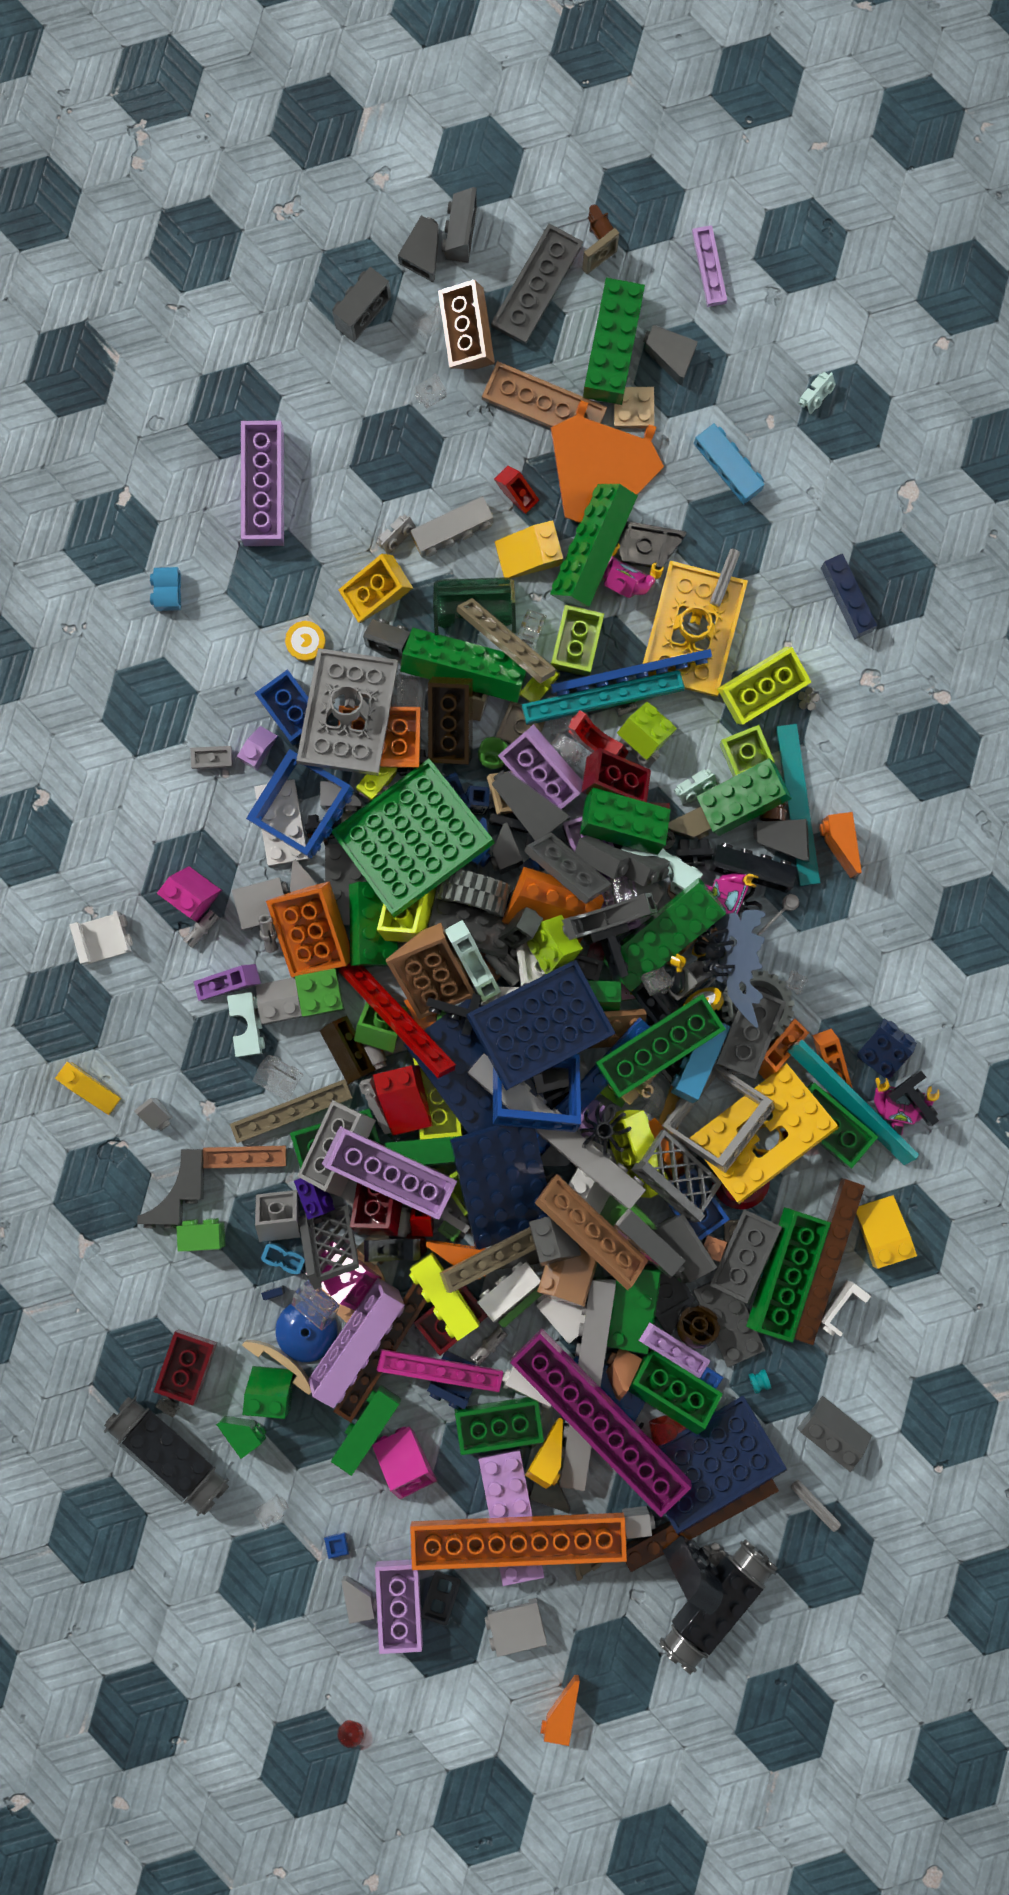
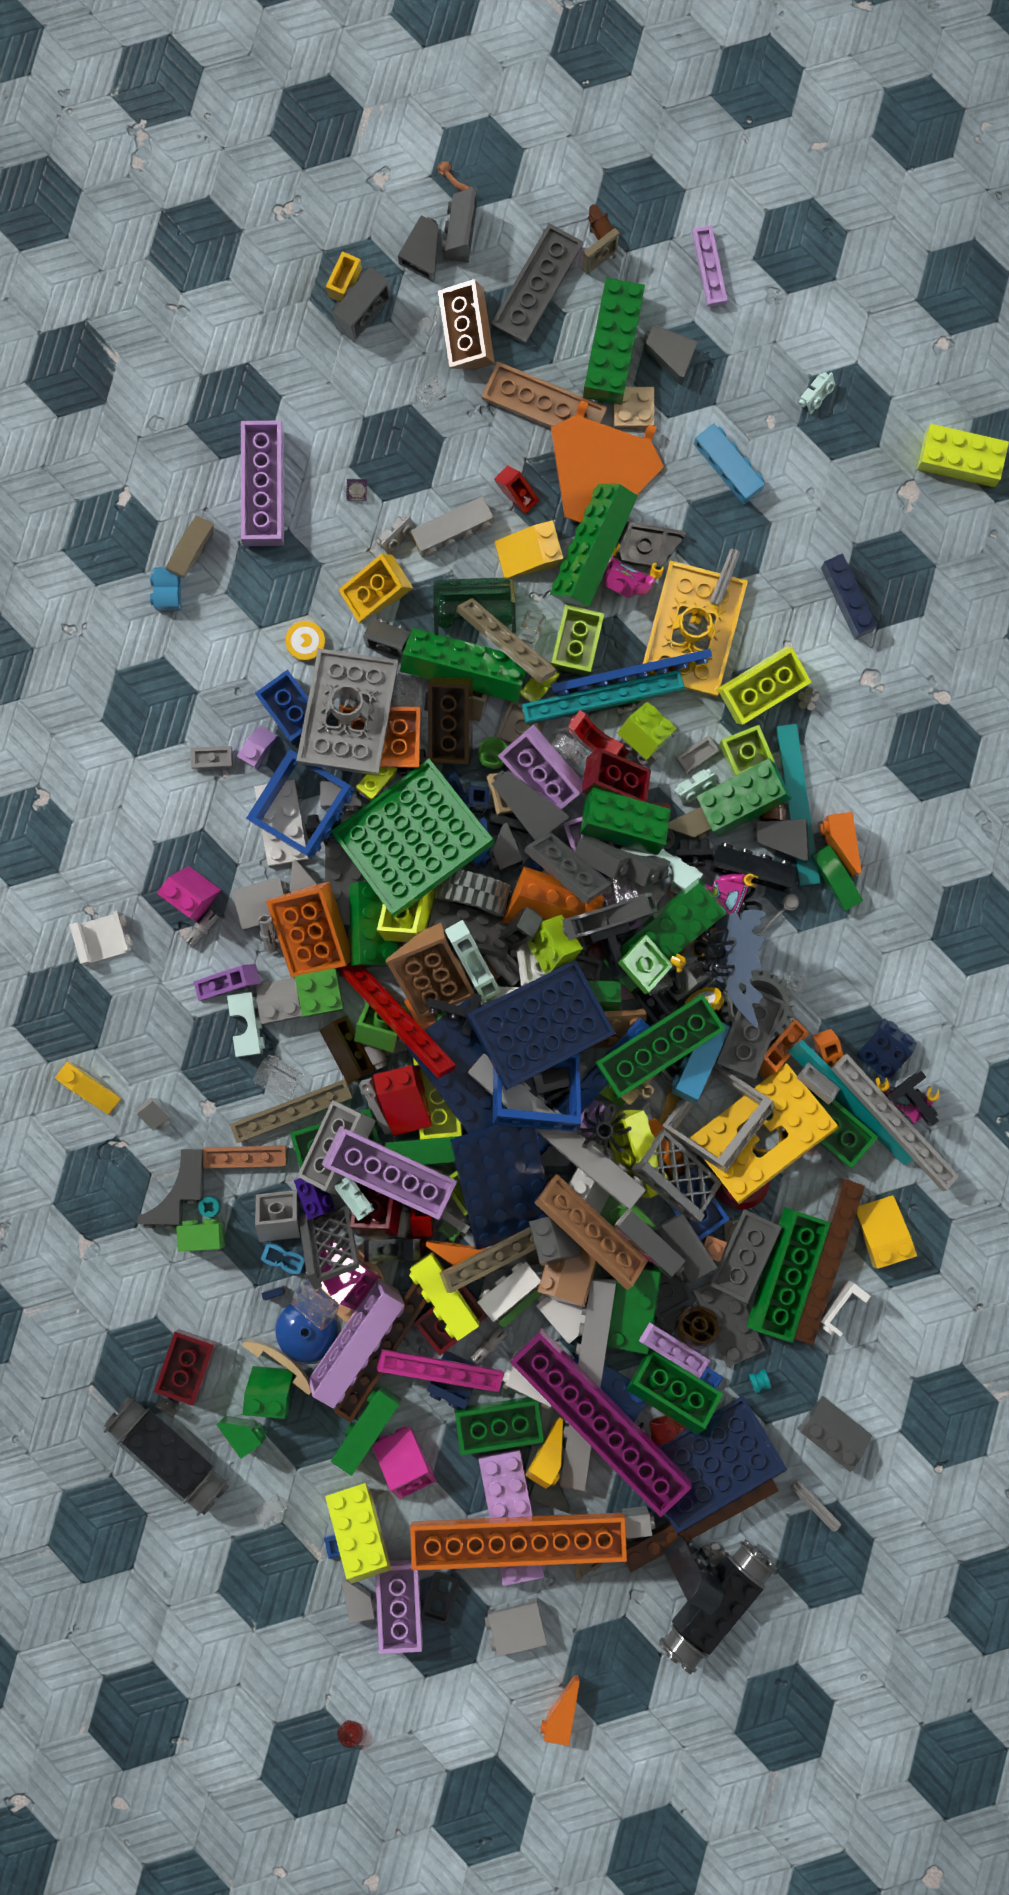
nougat slope [606,1349,642,1401] -> none
none -> dark tan slope [166,515,214,578]
none -> teal wheel [198,1196,221,1217]
none -> neon yellow brick [325,1483,392,1584]
none -> yellow piece [326,251,362,302]
none -> light aqua hinge [334,1177,374,1221]
none -> clear smoke tile [346,479,367,501]
none -> nougat piece [437,161,471,191]
none -> bright green plate [618,935,673,994]
none -> light grey tile [675,735,720,775]
none -> light grey tile [797,1062,840,1105]
none -> green slope [812,845,863,911]
none -> light grey plate [831,1054,959,1192]
none -> neon yellow brick [917,424,1009,488]

